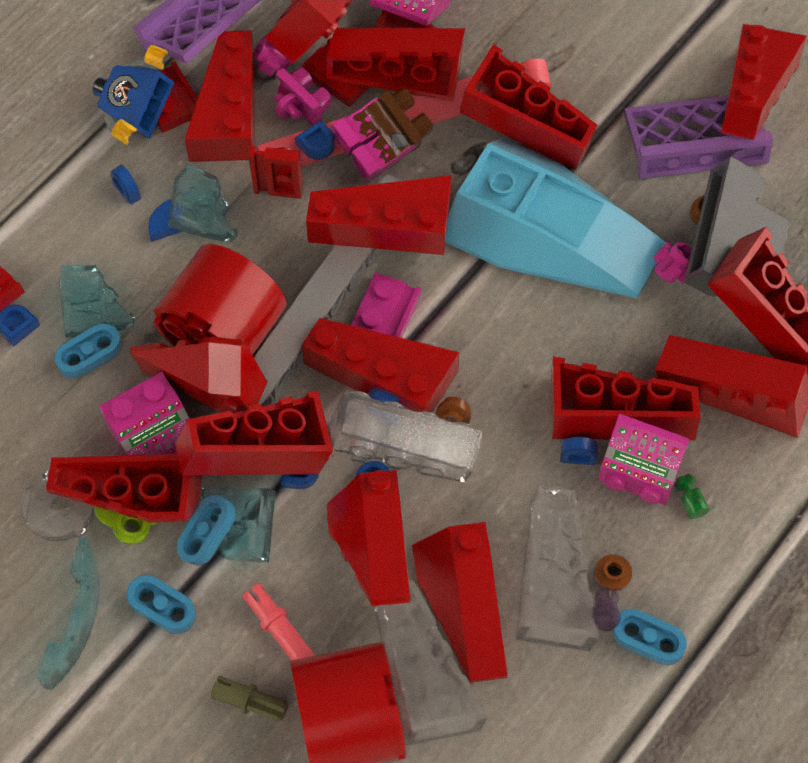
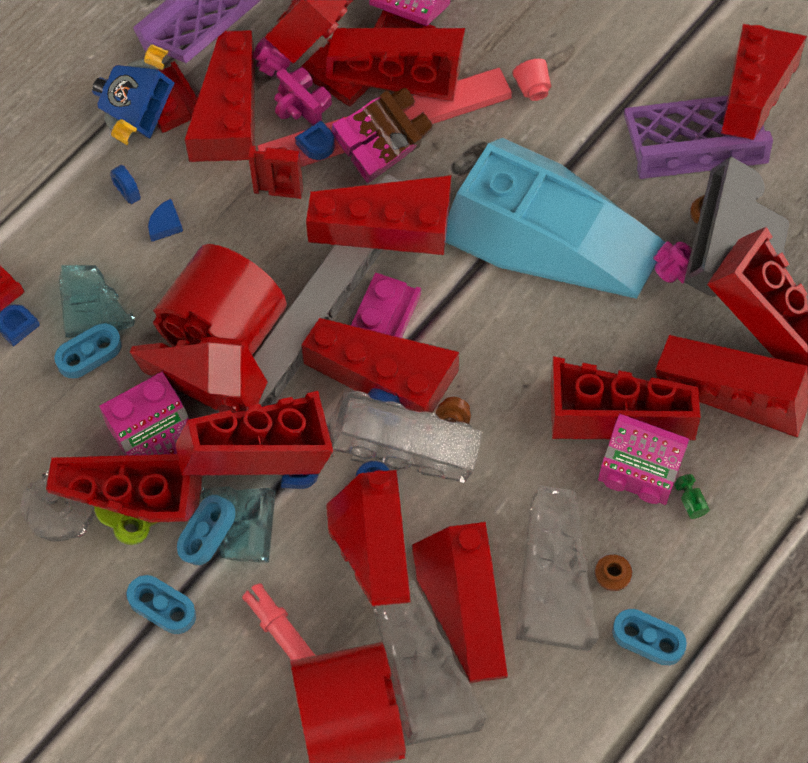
clear light blue slope [37,536,100,690] -> none
clear light blue slope [168,163,238,242] -> none
olive axle [211,675,288,721] -> none
red wedge [459,43,597,170] -> none
blue tile [560,437,598,465] -> none
pin [590,587,621,631] -> none

